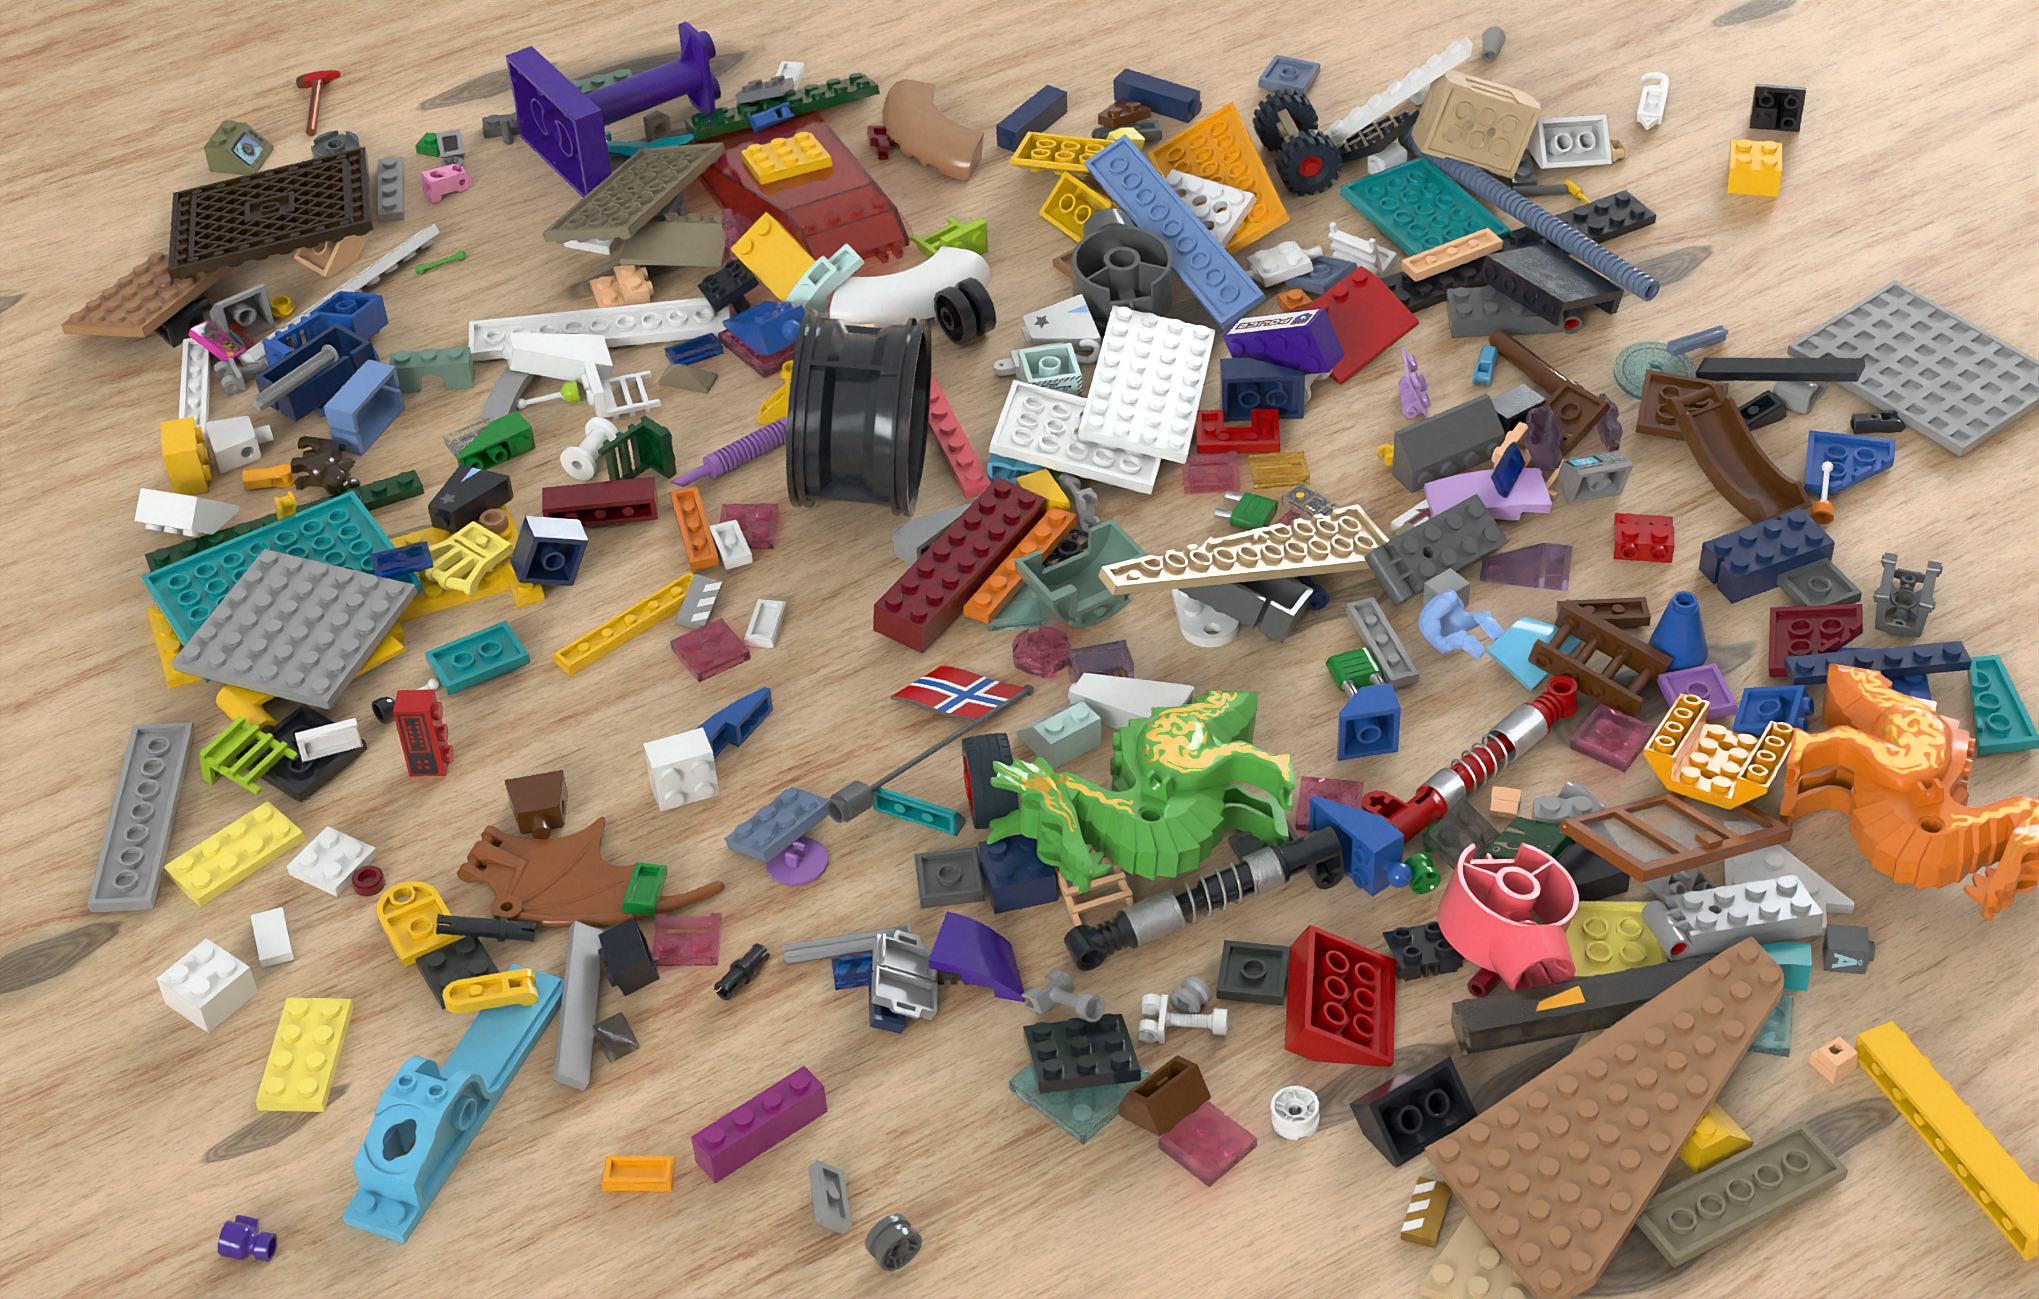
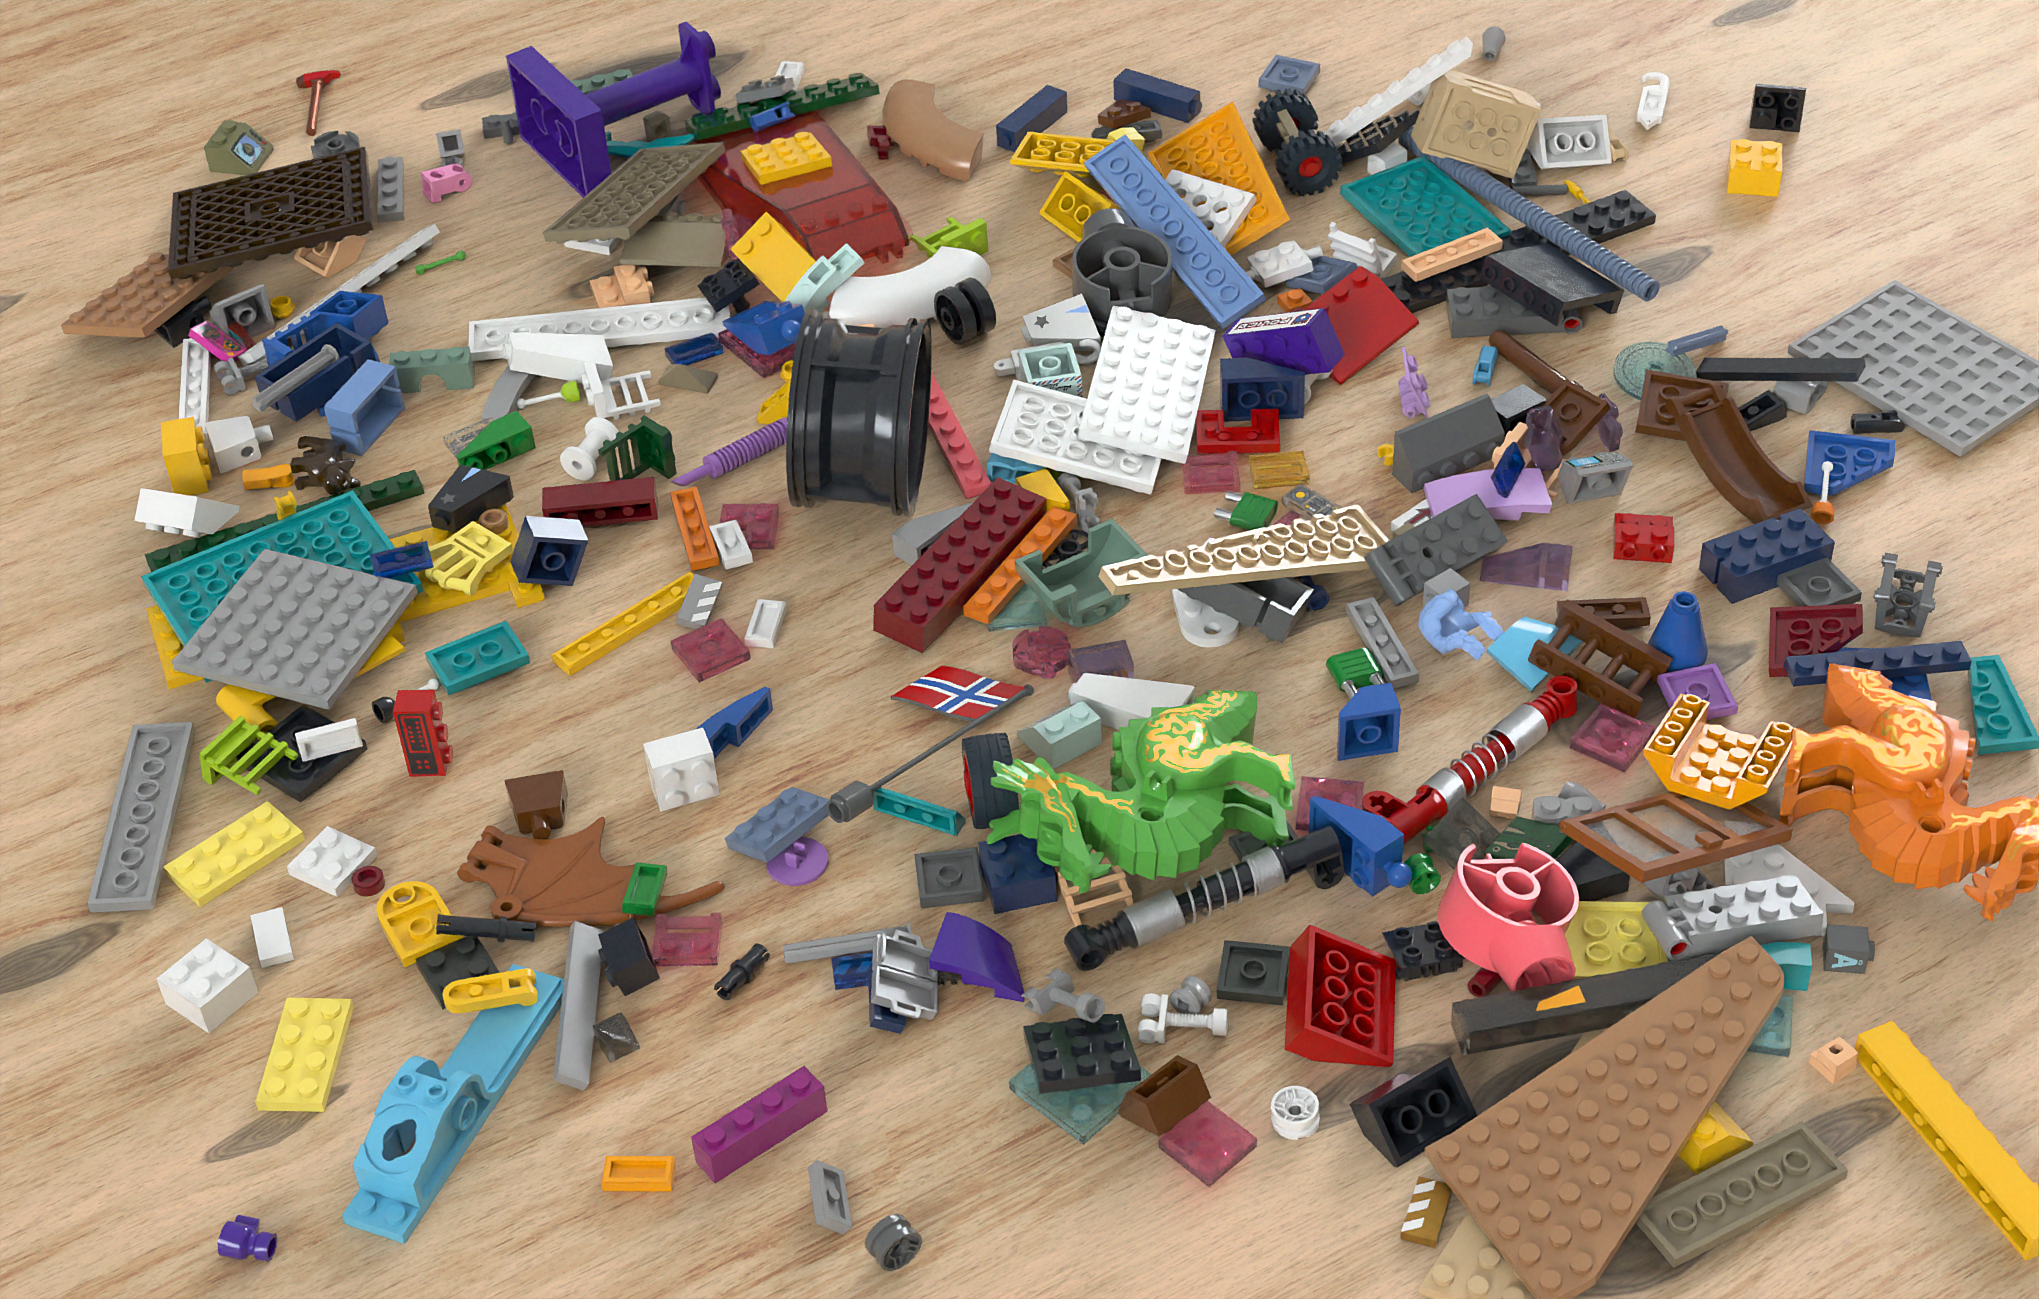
green plate [415,132,440,157] -> none
blue plate [1732,685,1814,737] -> none

